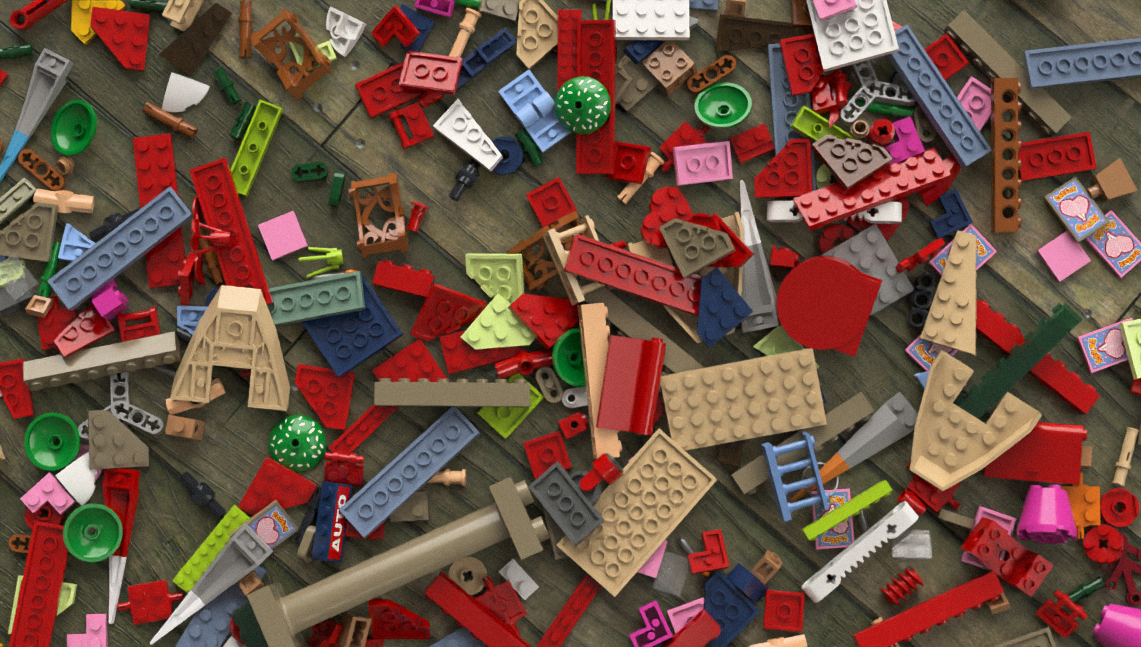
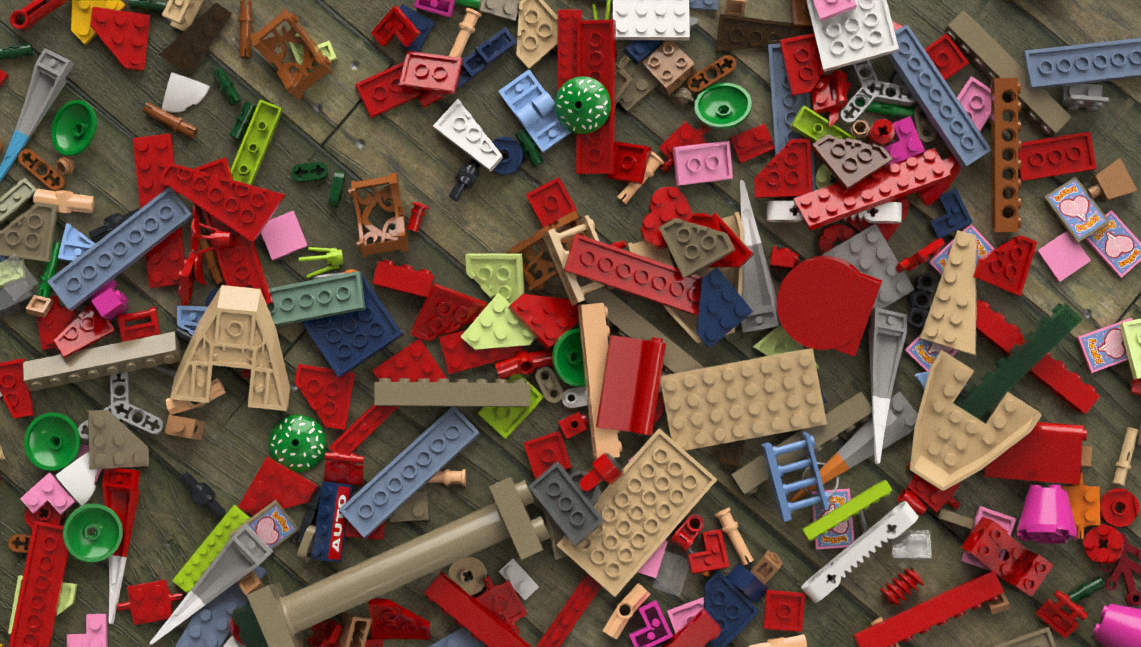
white brick [326,6,367,57] -> none
red plate [388,101,434,150] -> none
none -> red wing [158,162,286,243]
none -> light nougat piece [602,583,651,640]
none -> red piece [670,515,704,553]
none -> dark tan piece [671,87,695,105]
none -> light nougat pin [714,507,754,566]
none -> light grey plate [868,308,907,465]
none -> red plate [973,235,1037,296]
none -> light grey bracket [1062,84,1109,111]

